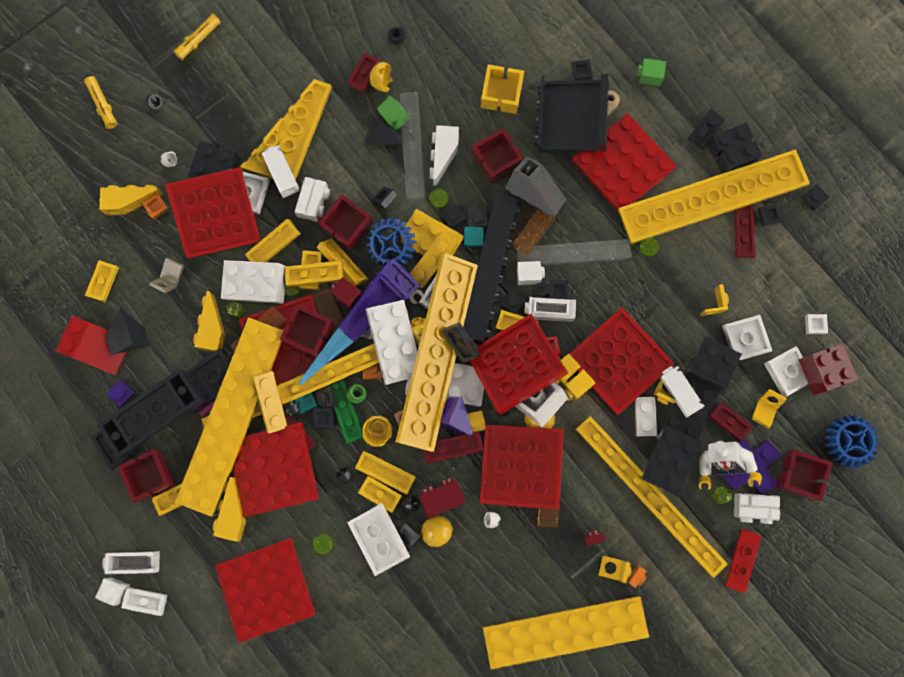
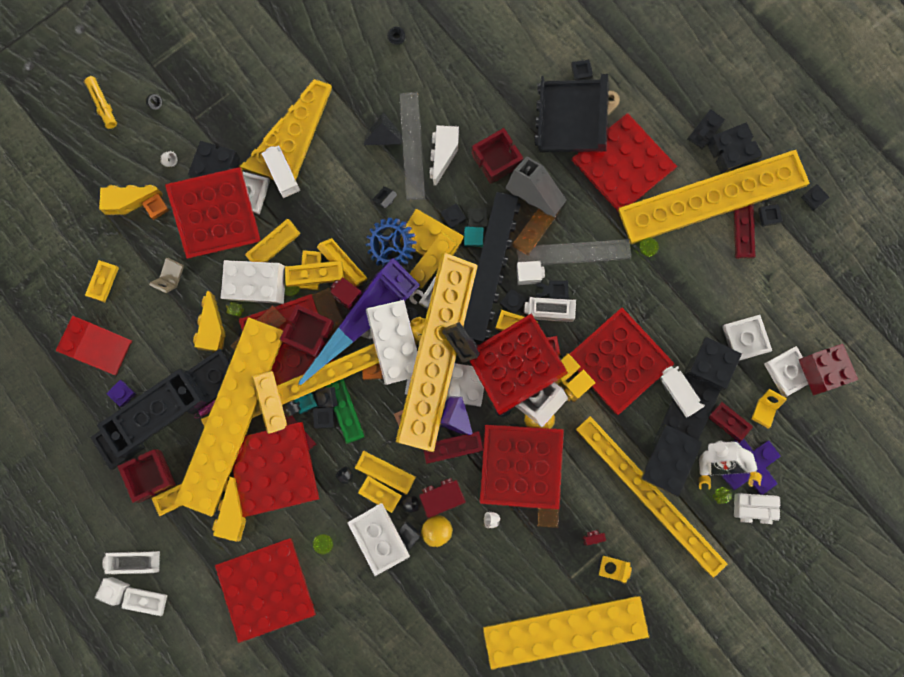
black slope [106,308,150,355] -> none
yellow pin [174,14,220,60] -> none
white brick [295,177,330,222] -> none
dark red piece [318,194,374,251] -> none
dark red plate [347,53,380,93] -> none
bright green plate [347,384,366,403] -> none
yellow hair [362,415,392,447] -> none
yellow hair [370,62,392,93] -> none
bright green brick [377,96,410,130] -> none
clear neon green plate [430,189,448,208] -> none
yellow plate [467,411,485,433] -> none
yellow piece [481,65,524,114] -> none
orange plate [627,565,647,588] -> none
white plate [635,397,657,437] -> none
bright green brick [636,58,666,86] -> none
yellow bracket [653,375,676,405] -> none
yellow bracket [700,284,729,316] -> none
red plate [725,529,762,593] -> none
dark red piece [776,450,833,501] -> none
white plate [805,314,828,335] -> none
blue gear [824,415,881,468] -> none

